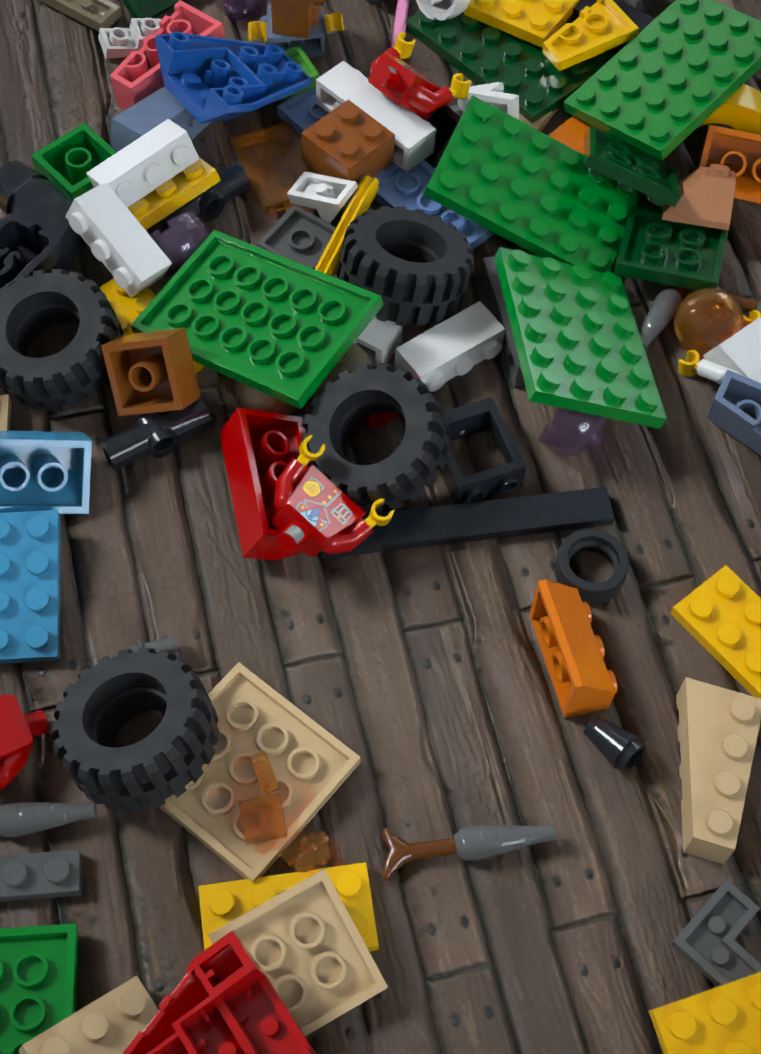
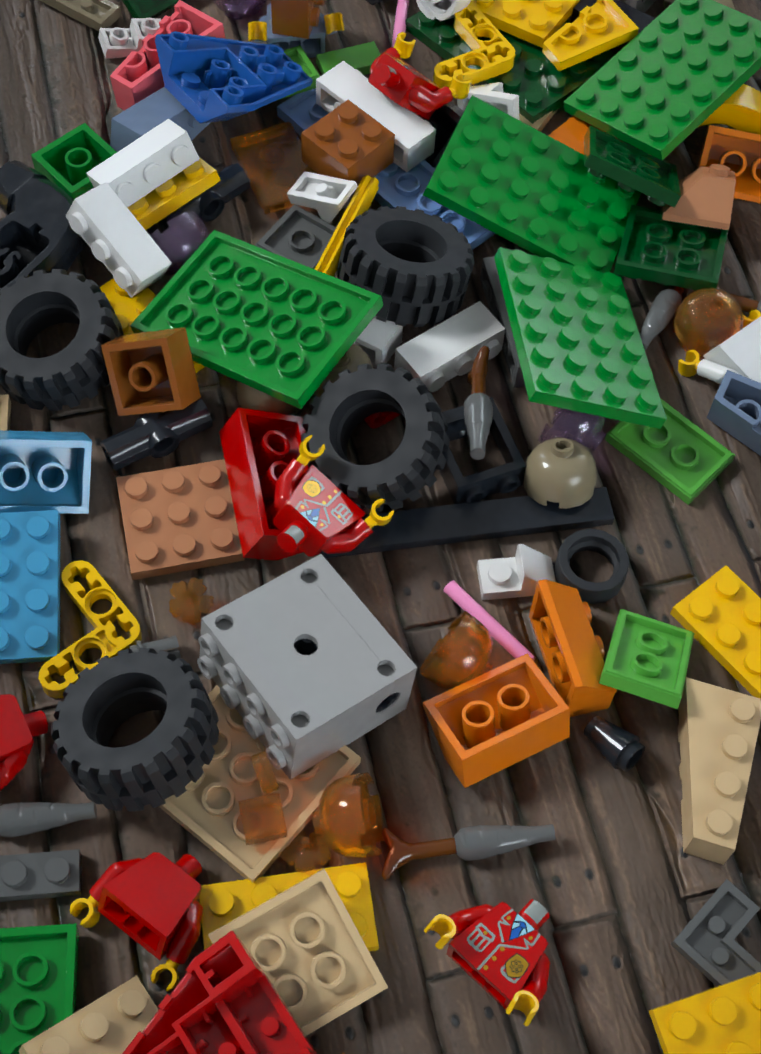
none -> yellow beam [39,560,142,699]
none -> red torso [70,852,203,992]
none -> nougat plate [116,459,245,580]
none -> clear orange plant [169,577,215,625]
none -> light grey gear [197,554,418,780]
none -> clear orange cylinder [313,772,384,858]
none -> bright green tile [316,41,381,75]
none -> clear orange cylinder [419,611,493,690]
none -> orange slope [423,653,570,788]
none -> red torso [424,899,550,1026]
none -> yellow beam [433,5,515,88]
none -> bright pink bar [443,580,536,661]
none -> dark grey piece [464,346,493,460]
none -> white slope [477,544,556,600]
none -> dark tan cylinder [524,438,597,509]
none -> bright green tile [599,609,694,709]
none -> bright green tile [605,398,735,505]

